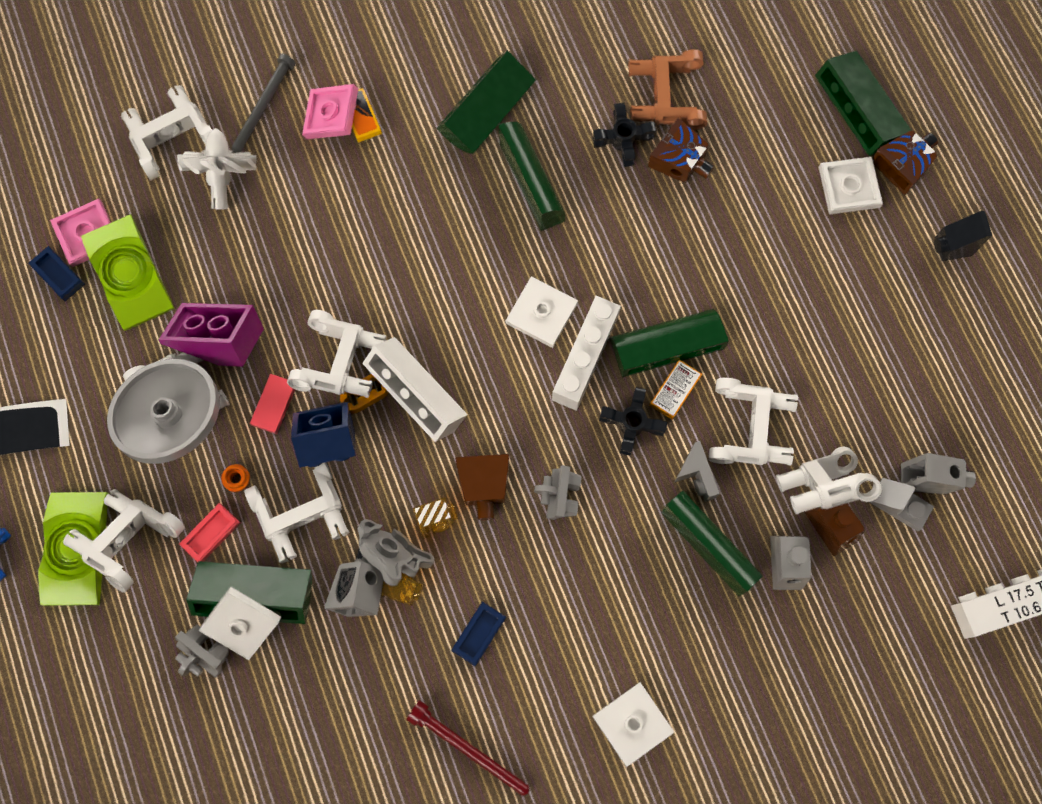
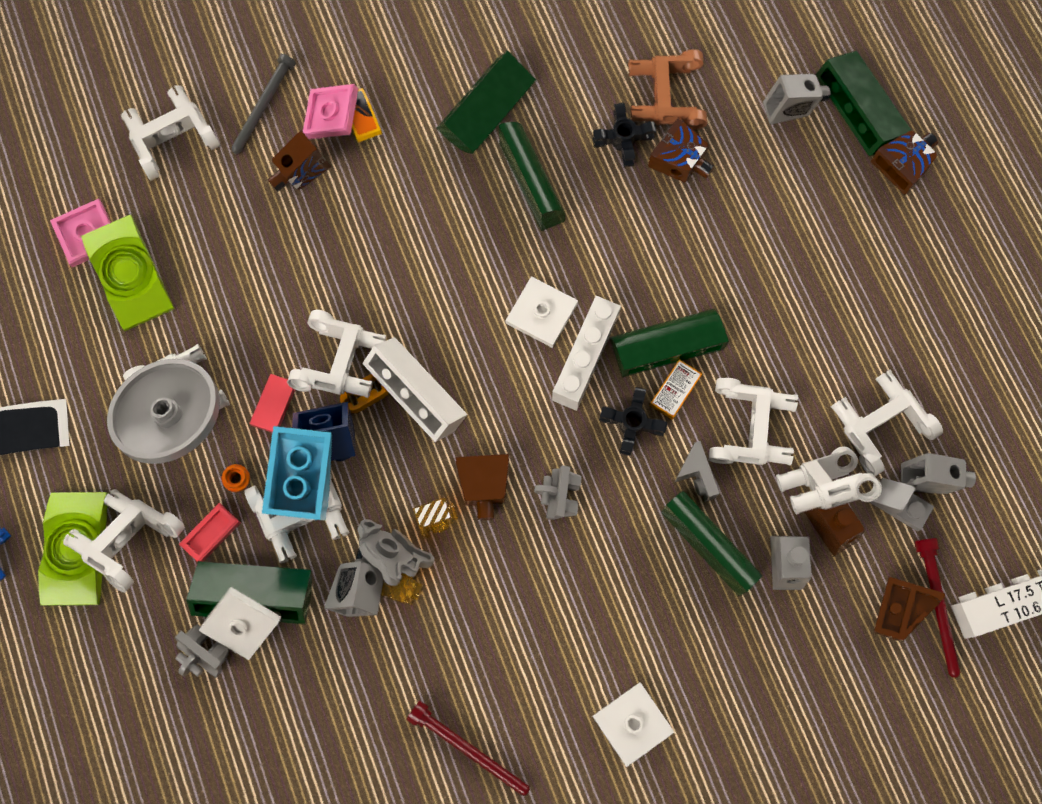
dark blue tile [28,246,85,301] -> none
magenta slope [158,303,264,367] -> none
white piece [177,128,257,210] -> none
dark blue tile [451,601,507,667] -> none
white plate [819,157,883,214] -> none
black slope [934,211,992,261] -> none
none -> medium azure slope [262,426,332,520]
none -> reddish brown torso [267,131,332,192]
none -> light grey torso [763,74,830,124]
none -> white connector [831,369,943,476]
none -> reddish brown wing [873,577,945,642]
none -> dark red piece [914,538,961,678]

